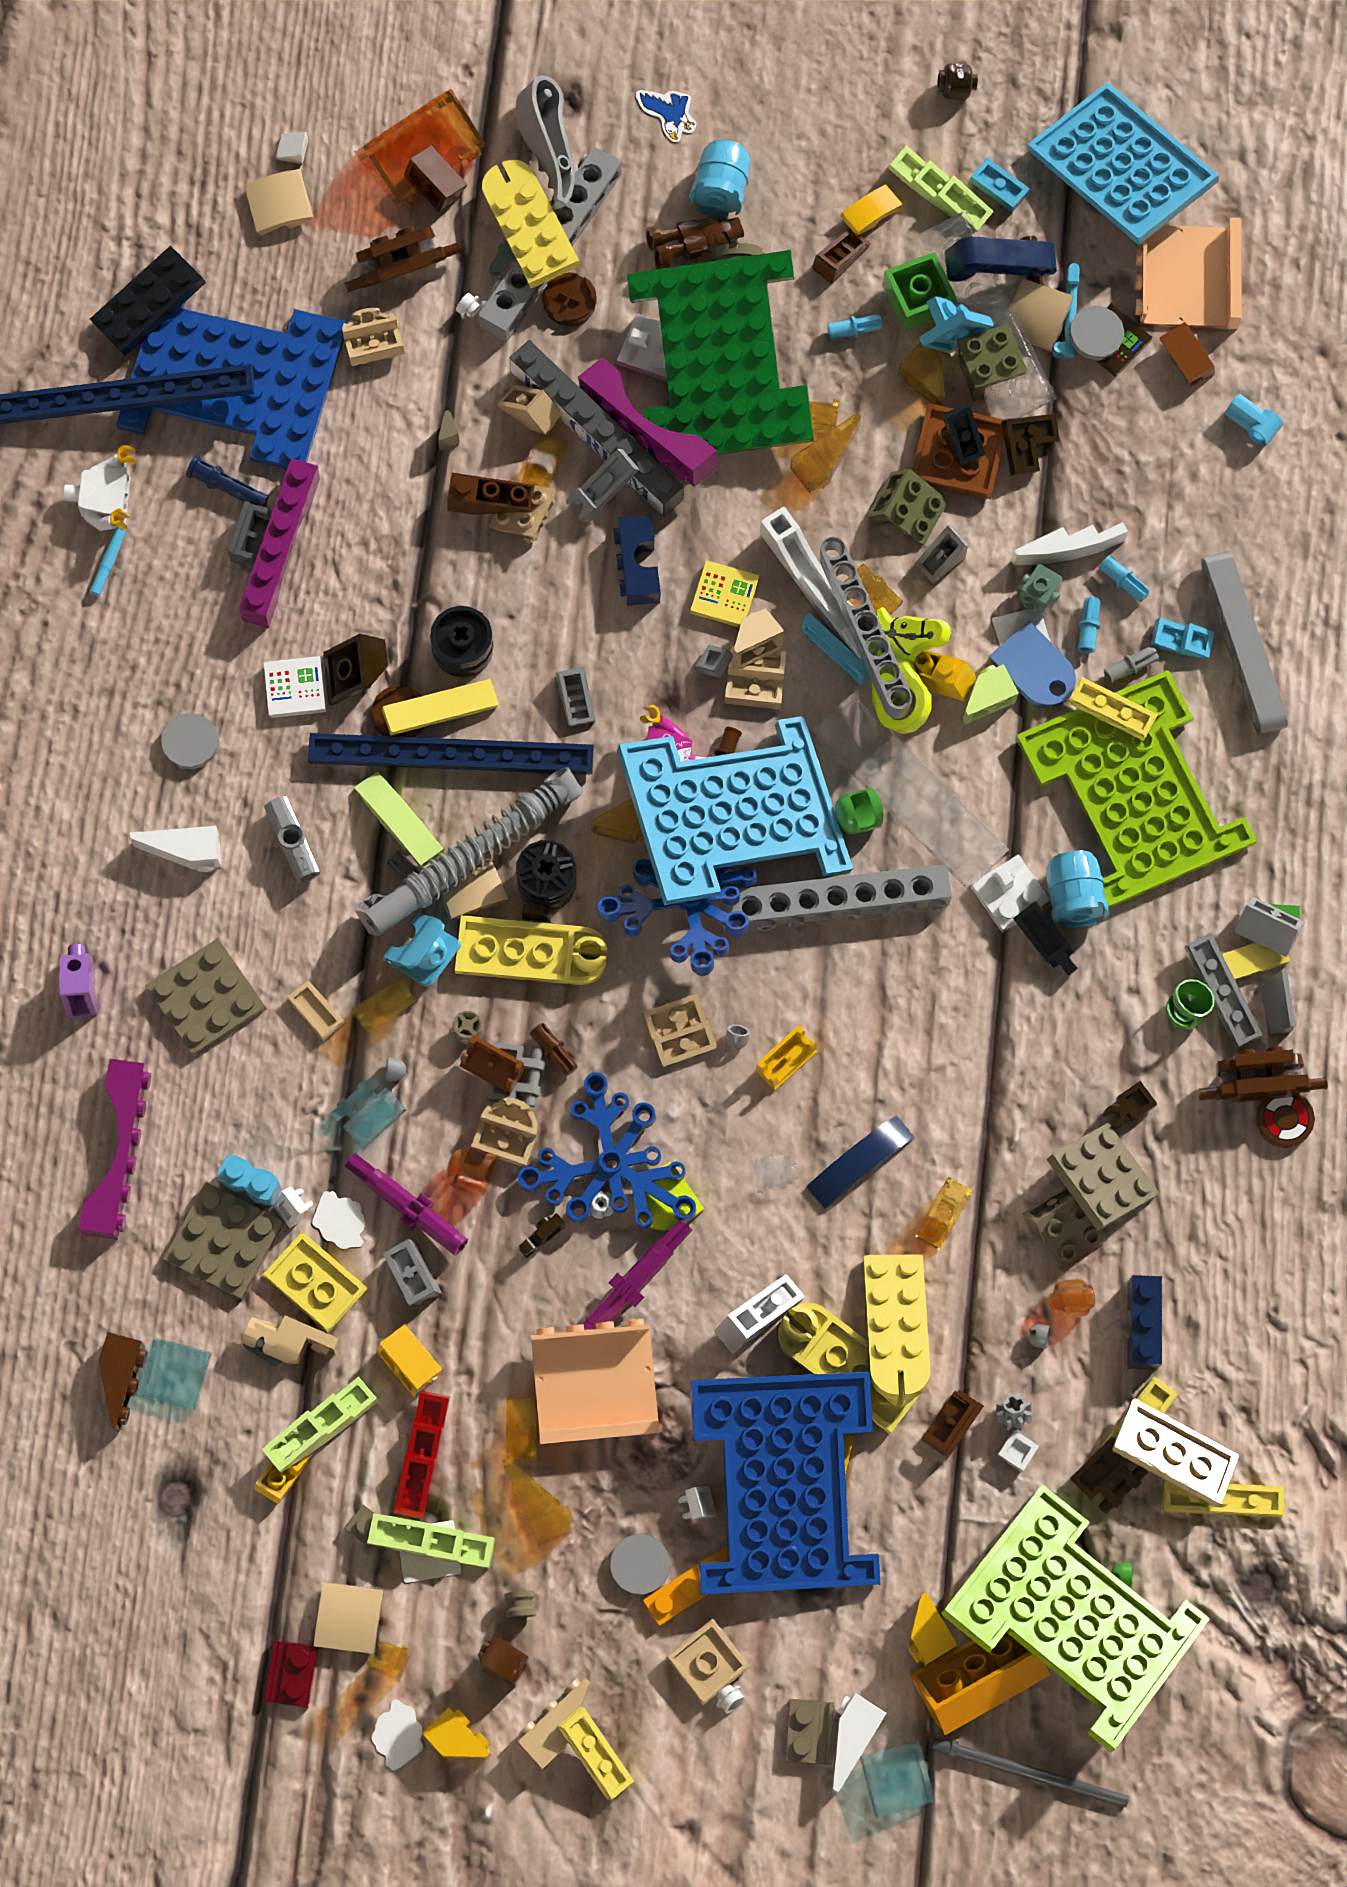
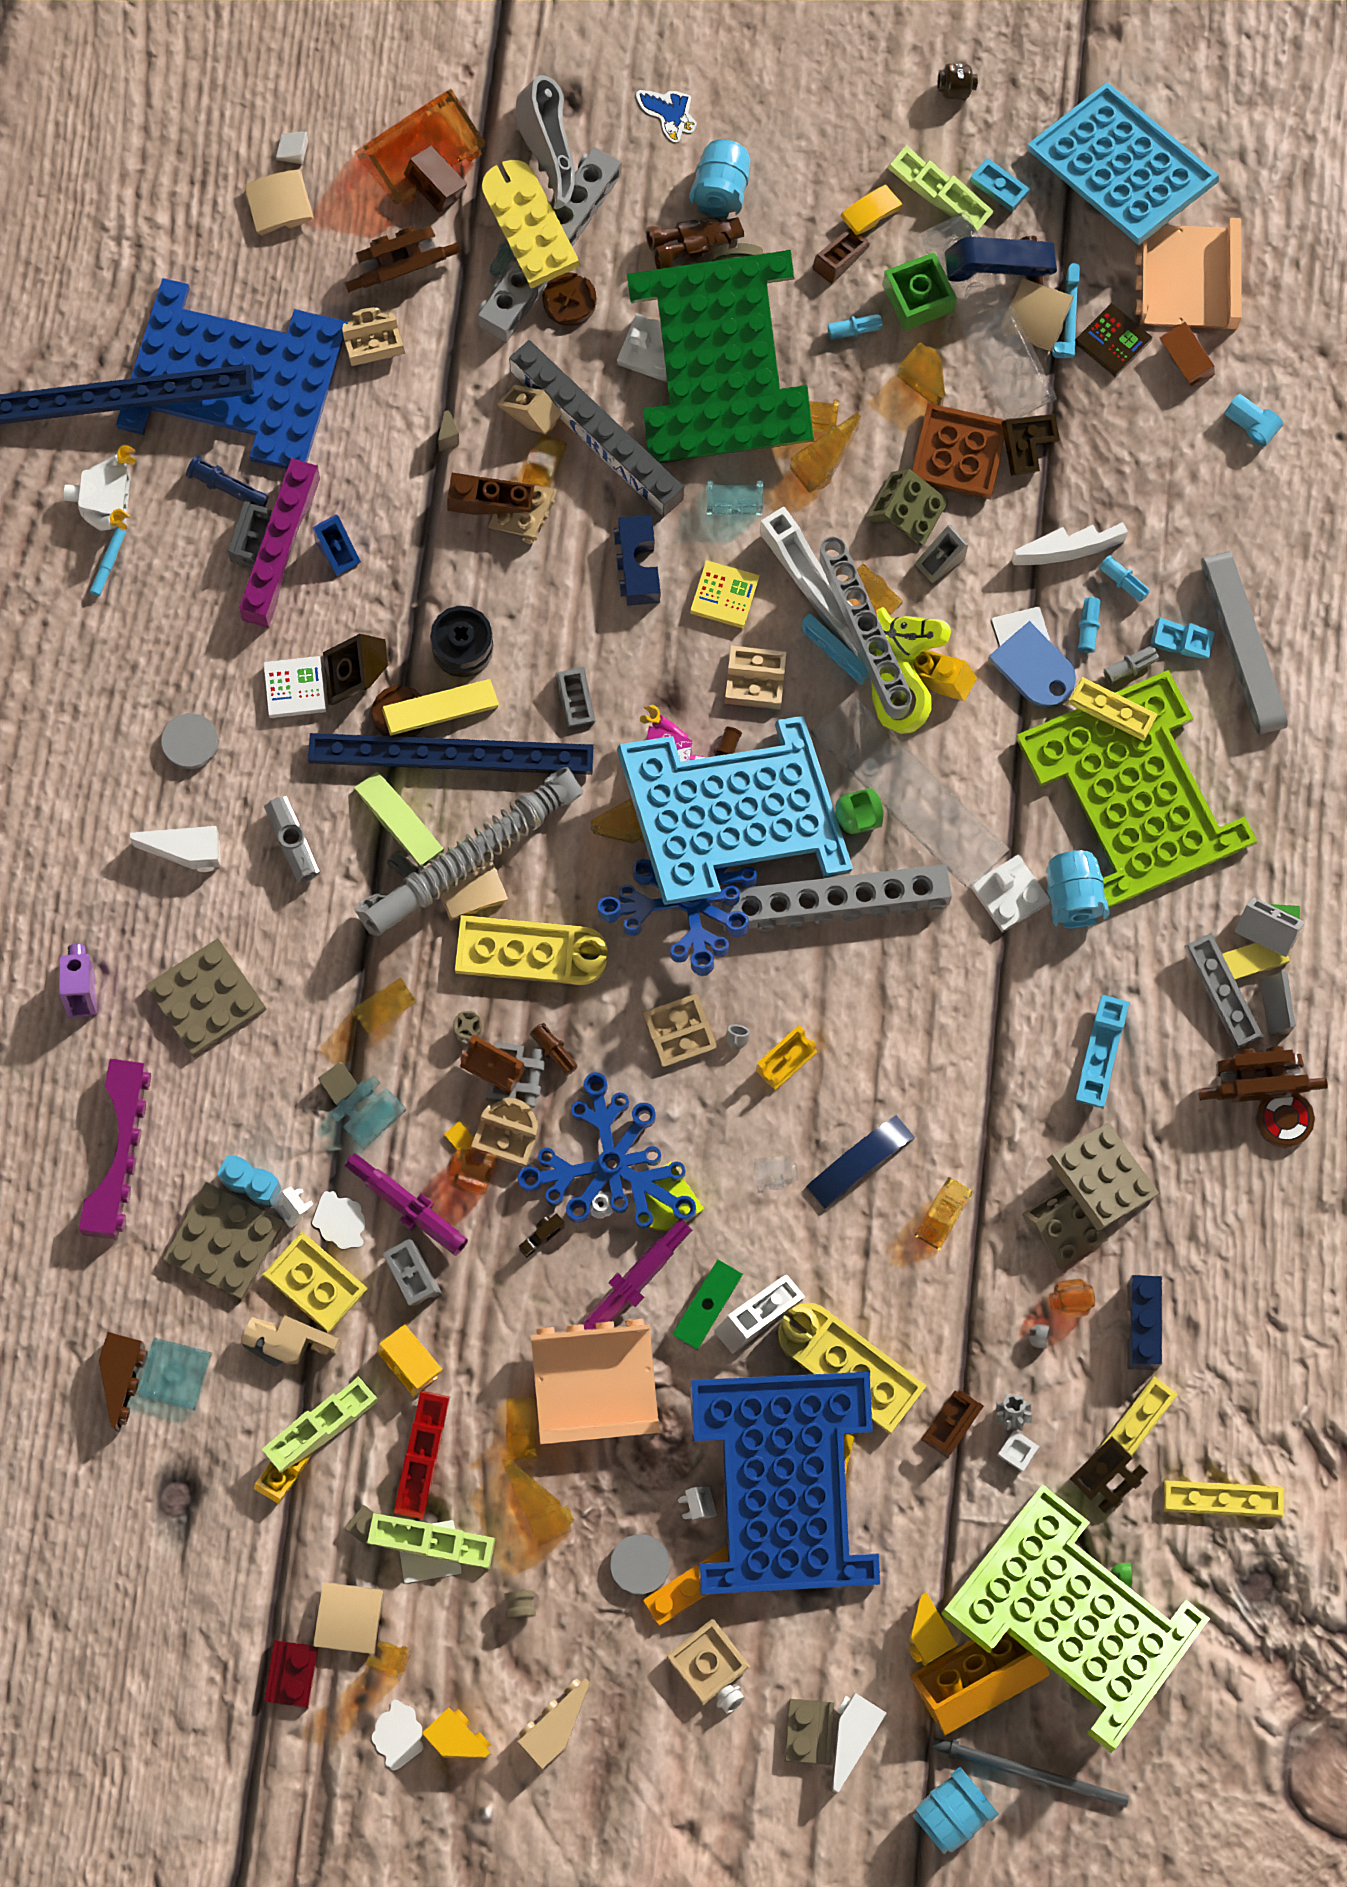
black plate [90,245,206,356] -> none
tan tile [286,980,346,1043] -> none
medium azure piece [383,912,461,986] -> none
light grey hinge [384,1057,406,1081] -> none
white plate [456,293,480,319] -> none
reddish brown slope [478,1635,529,1687] -> none
black wheel [516,840,576,911] -> none
dark brown tile [522,902,552,923] -> none
light yellow tile [557,1707,634,1801] -> none
light grey plate [566,449,639,522] -> none
magenta arch [578,358,718,487] -> none
light grey tile [695,645,733,678] -> none
tan slope [732,608,784,671] -> none
clear light blue plate [860,1741,935,1818] -> none
light yellow plate [863,1255,930,1405] -> none
medium azure bracket [919,296,994,353] -> none
black slope [941,403,985,466] -> none
olive bracket [955,324,1027,401] -> none
yellowish green slope [963,664,1019,725] -> none
black hinge [1013,901,1078,976] -> none
sand green brick [1018,563,1063,614] -> none
light grey tile [1069,306,1124,361] -> none
dark brown plate [1102,1081,1157,1129] -> none
tile [1112,1399,1238,1507] -> none
bright green helmet [1166,979,1215,1030] -> none
none -> blue slope [312,514,361,575]
none -> dark tan slope [318,1062,360,1106]
none -> yellow piece [444,1121,475,1156]
none -> green tile [672,1259,743,1351]
none -> clear light blue hinge [707,481,763,515]
none -> medium azure piece [912,1767,999,1854]
none -> medium azure slope [1075,995,1129,1109]

